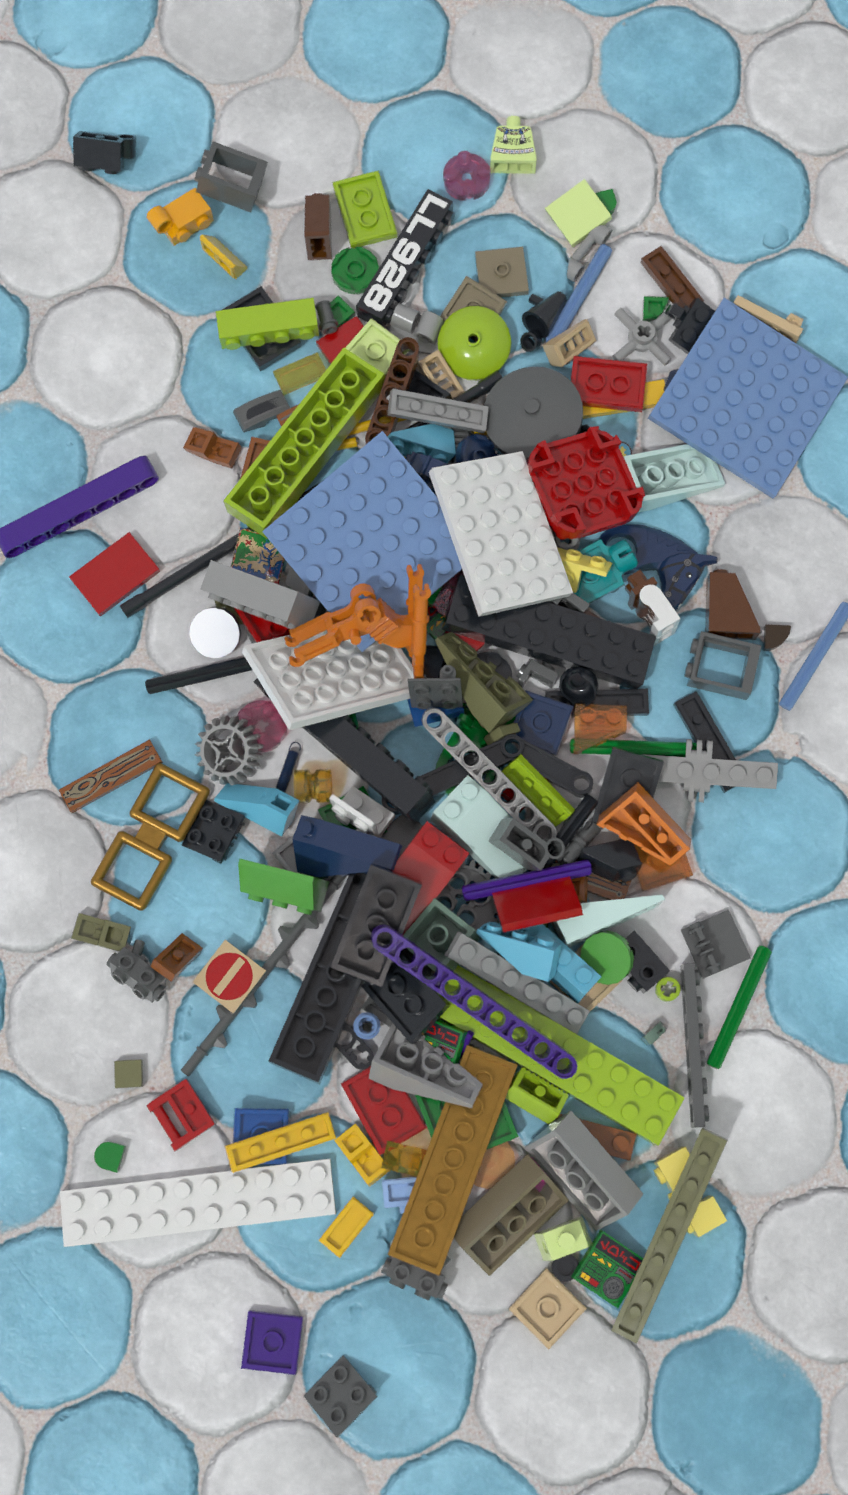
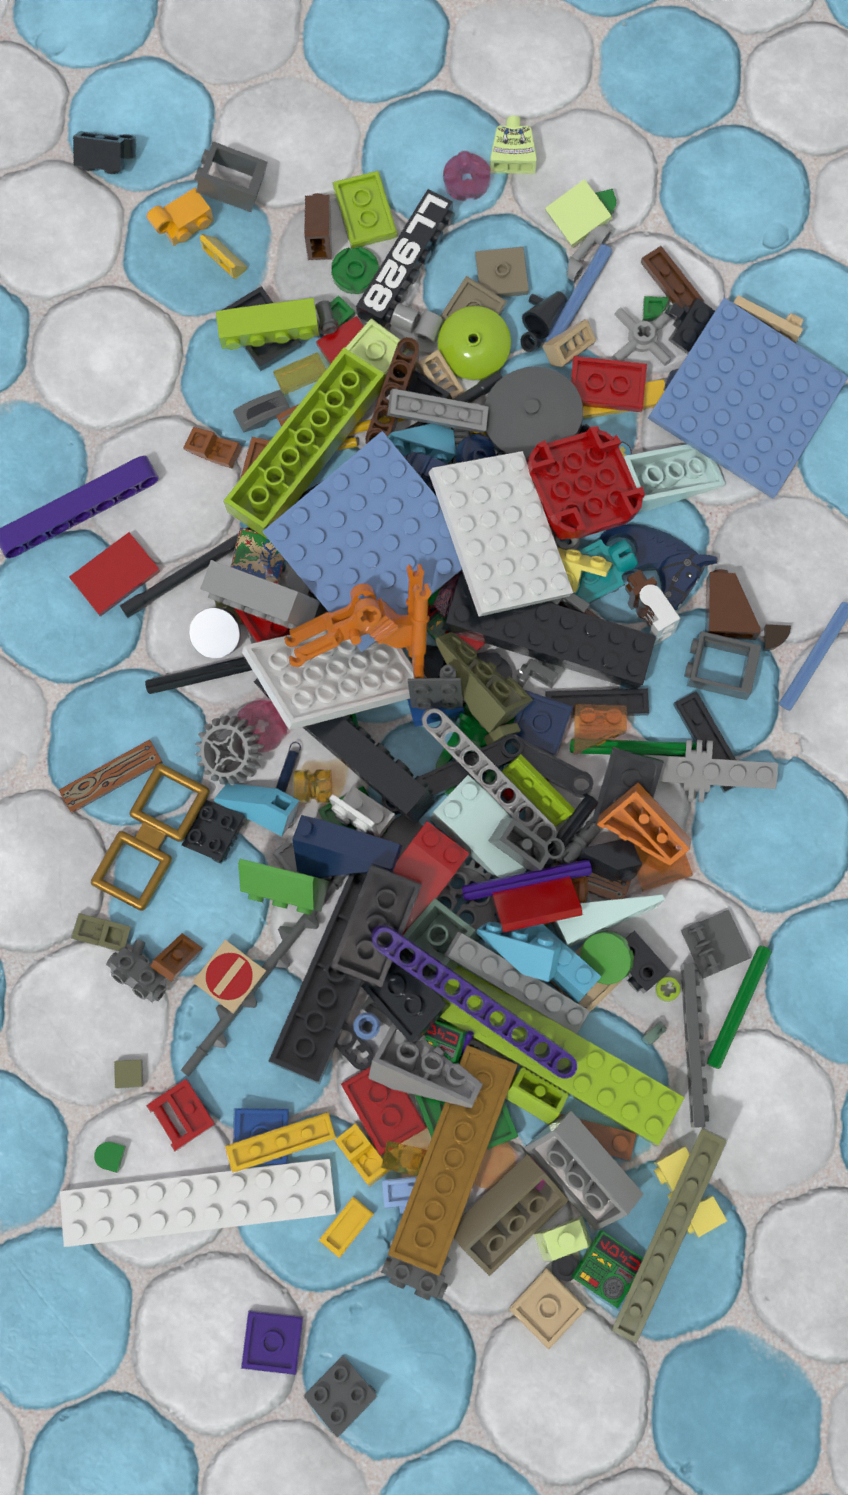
black hair [559,667,599,706] -> none

